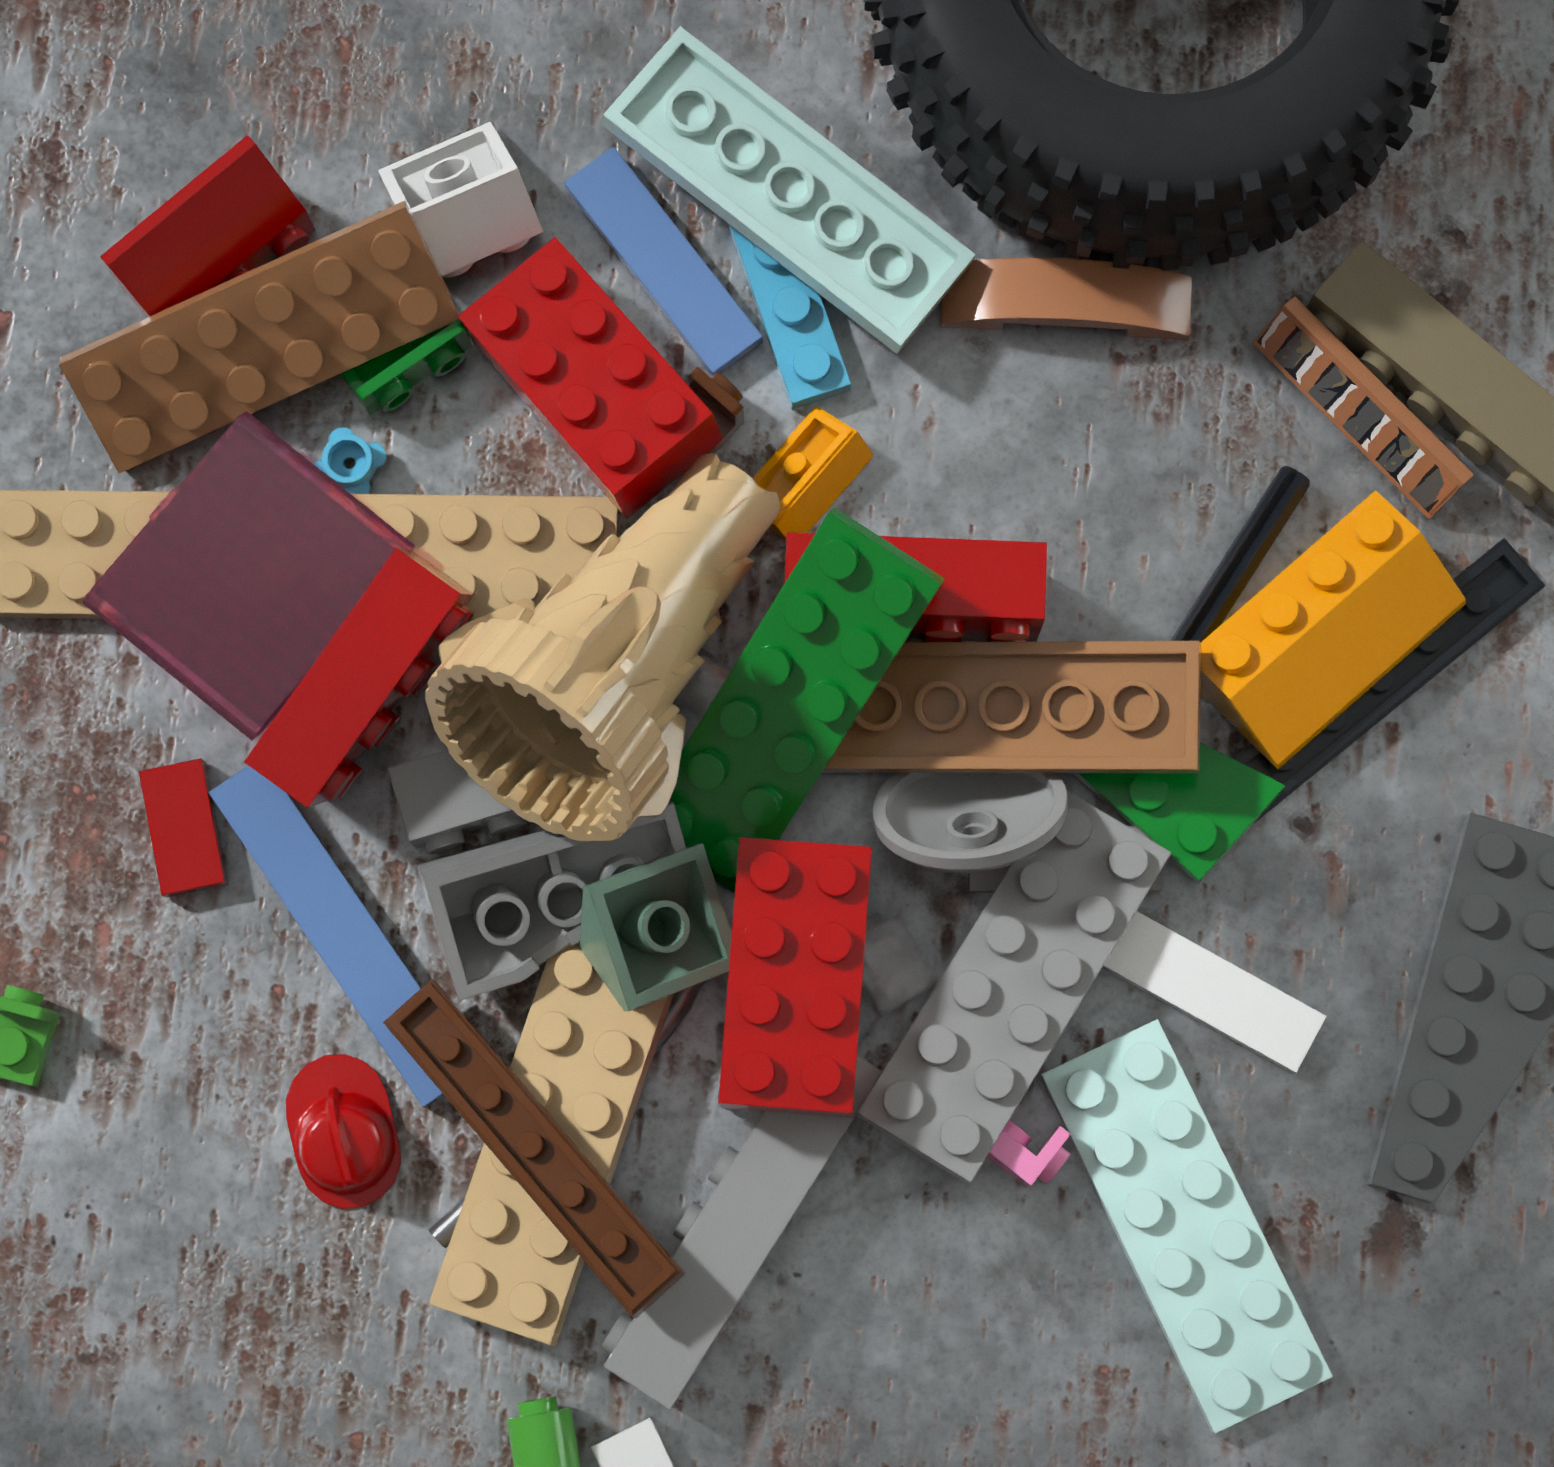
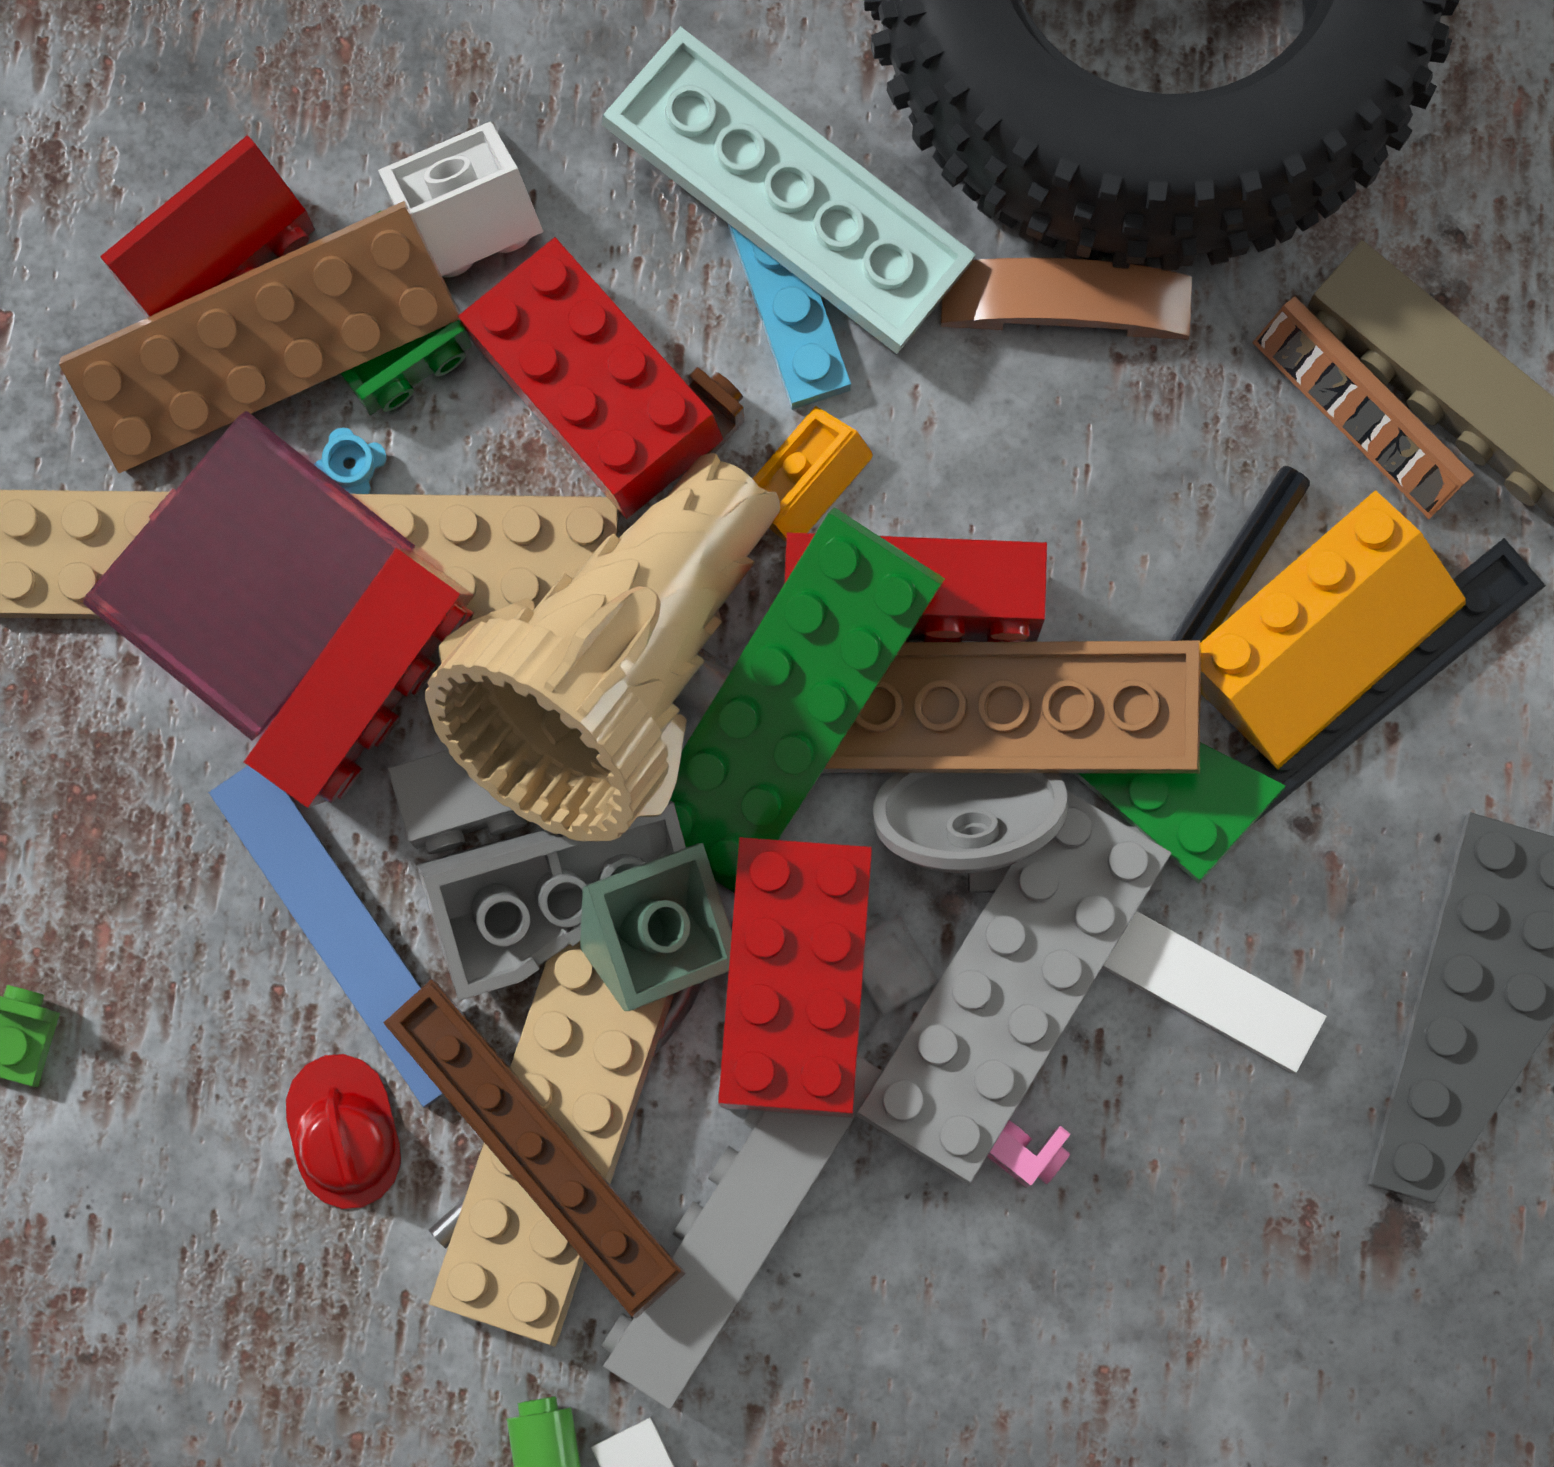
red tile [139,758,228,898] -> none
medium blue tile [564,146,763,376] -> none
light aqua plate [1040,1019,1333,1434] -> none

